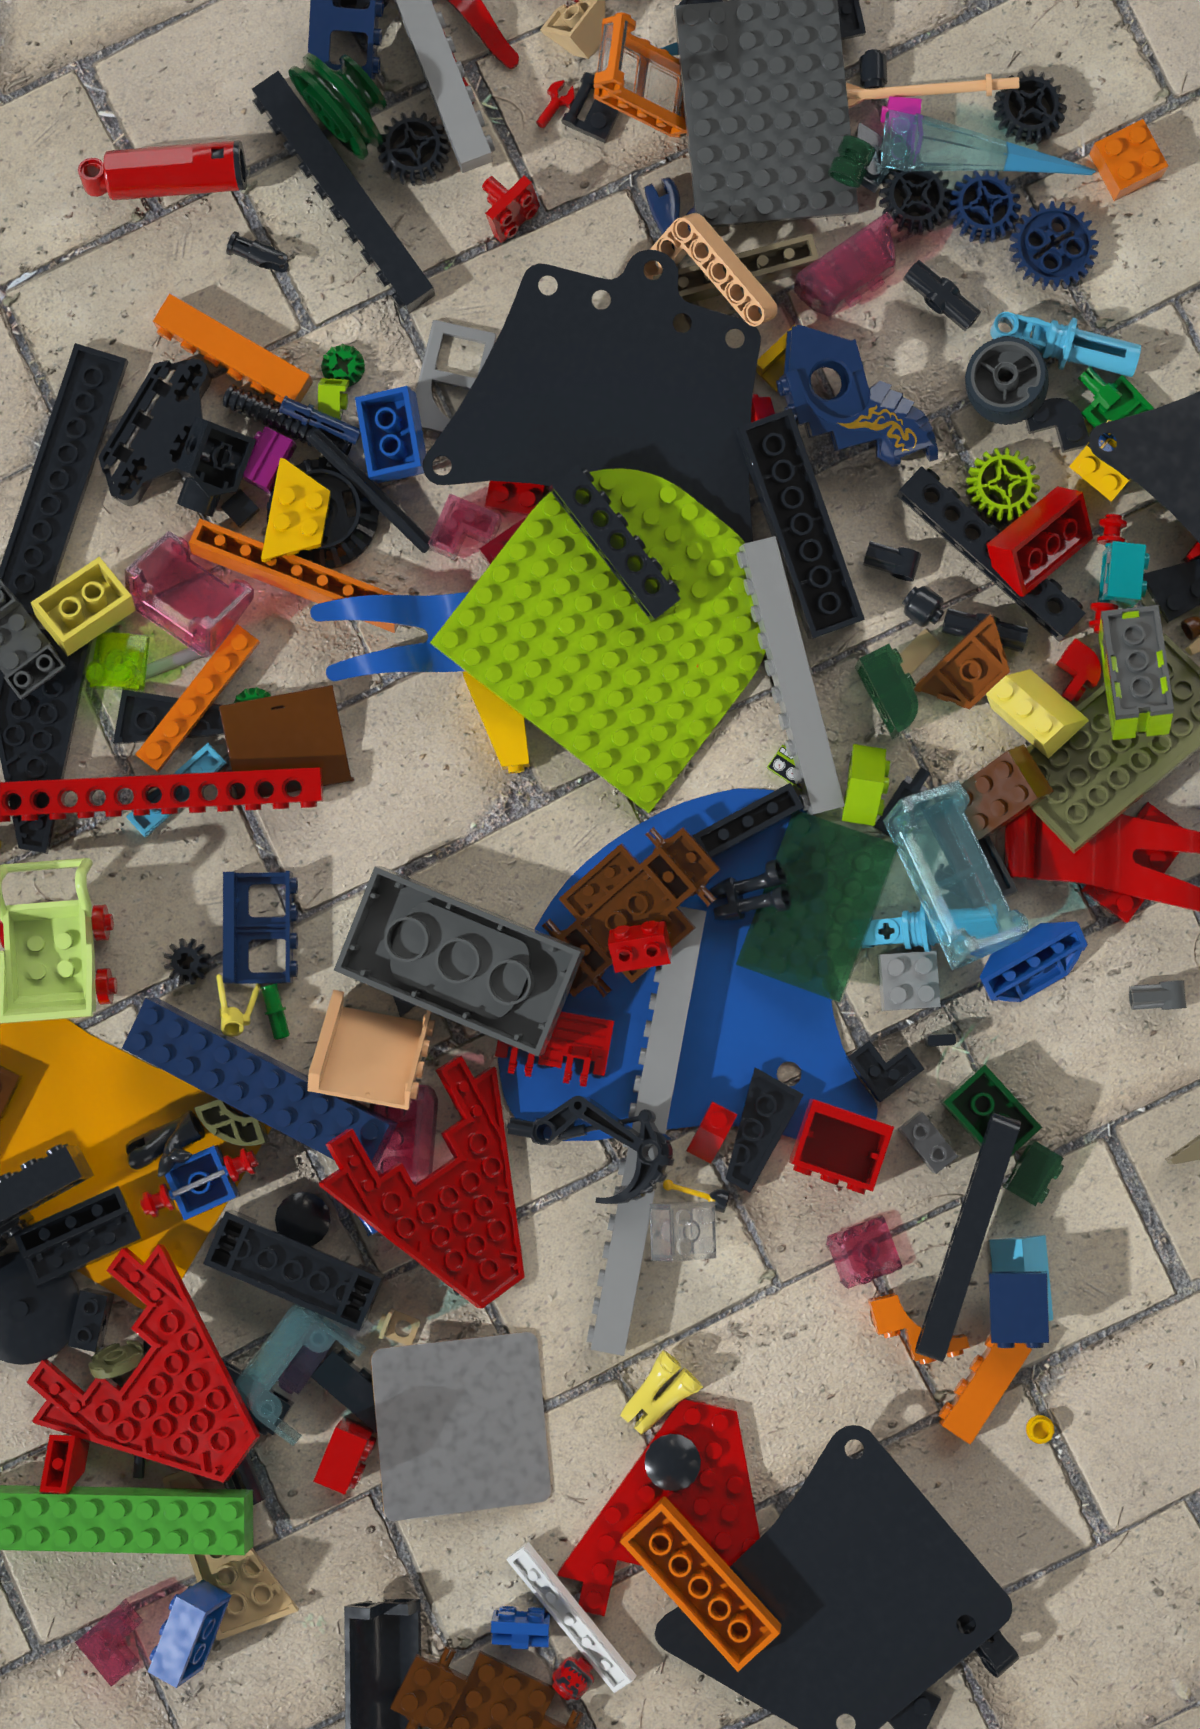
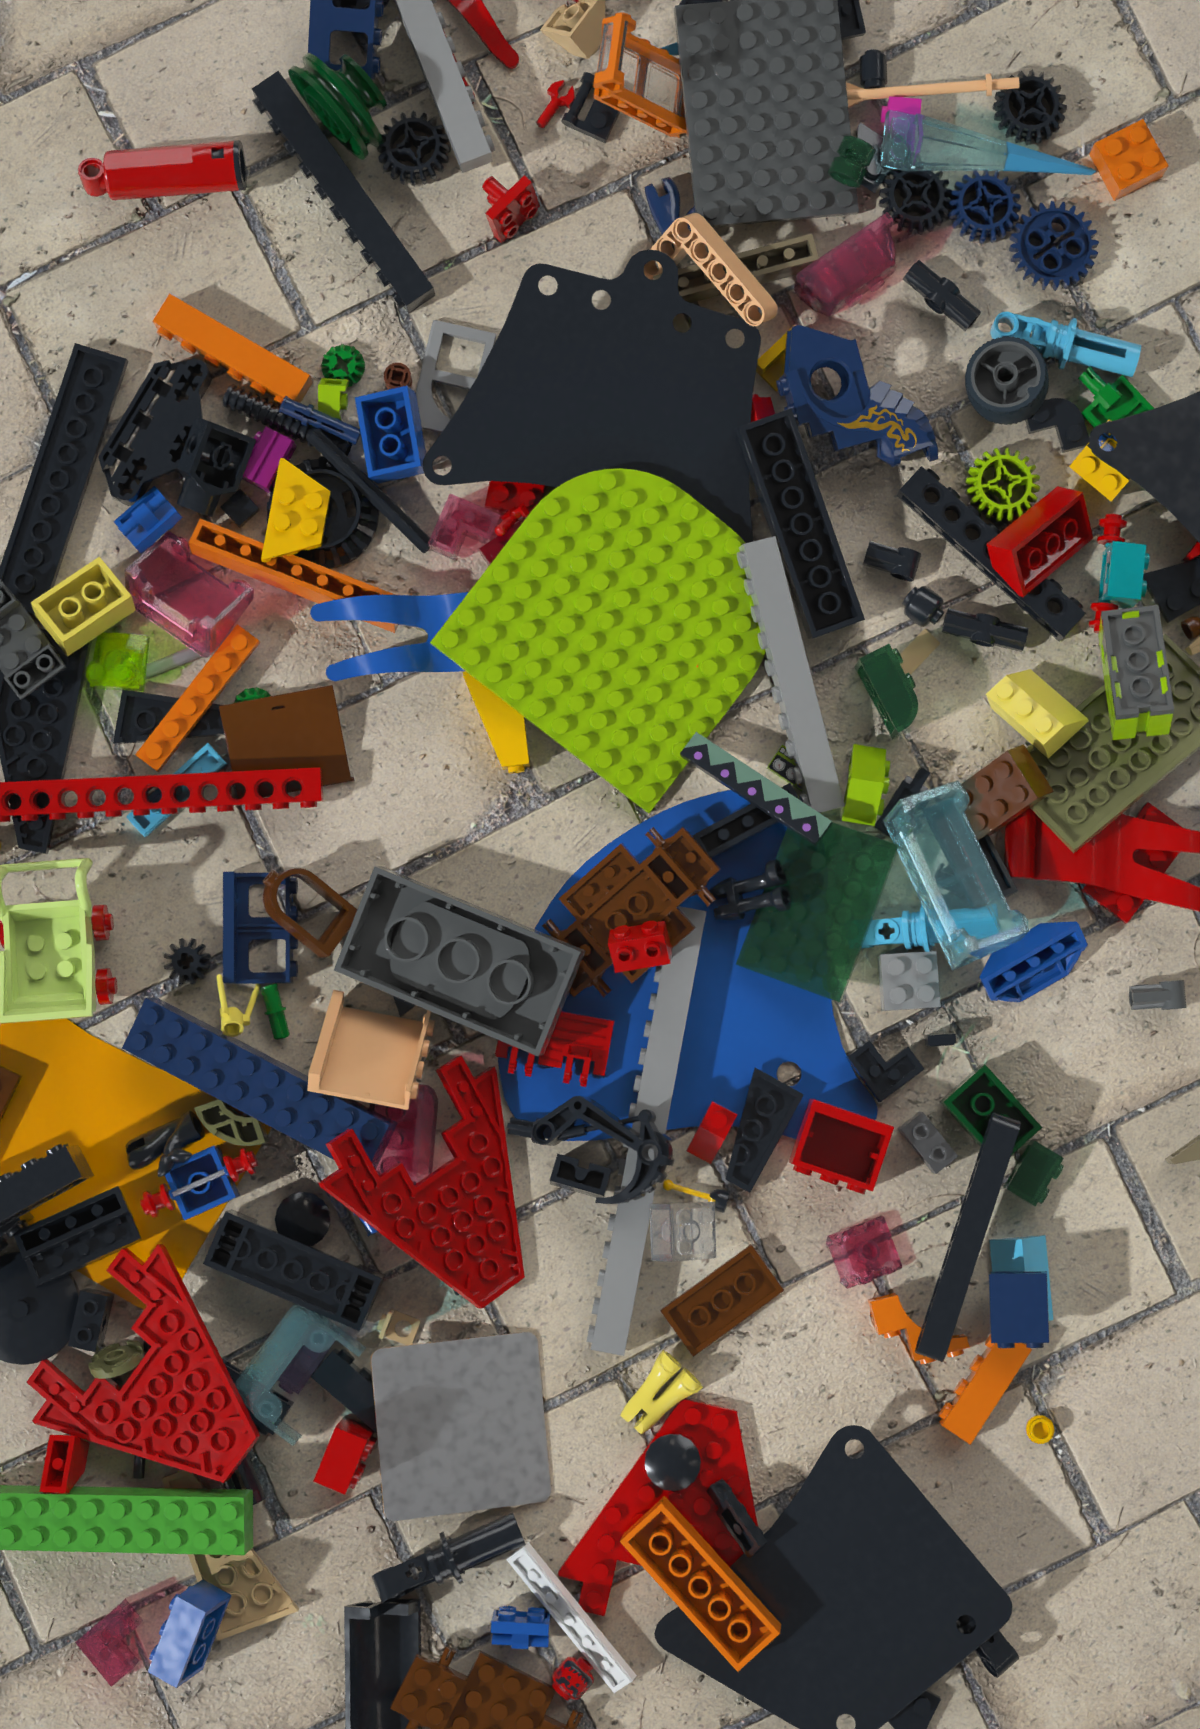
black piece [226,231,289,273] -> none
black brick [548,465,681,621] -> none
dark orange wing [913,613,1010,710] -> none
red brick [1055,638,1101,703] -> none
none -> blue plate [113,486,183,554]
none -> reddish brown window [263,868,358,958]
none -> black piece [372,1512,526,1604]
none -> copper wheel [384,362,413,390]
none -> red bar [495,502,530,536]
none -> black brick [550,1153,612,1198]
none -> reddish brown plate [660,1244,784,1357]
none -> tile [680,732,832,846]
none -> black hinge [706,1479,768,1558]

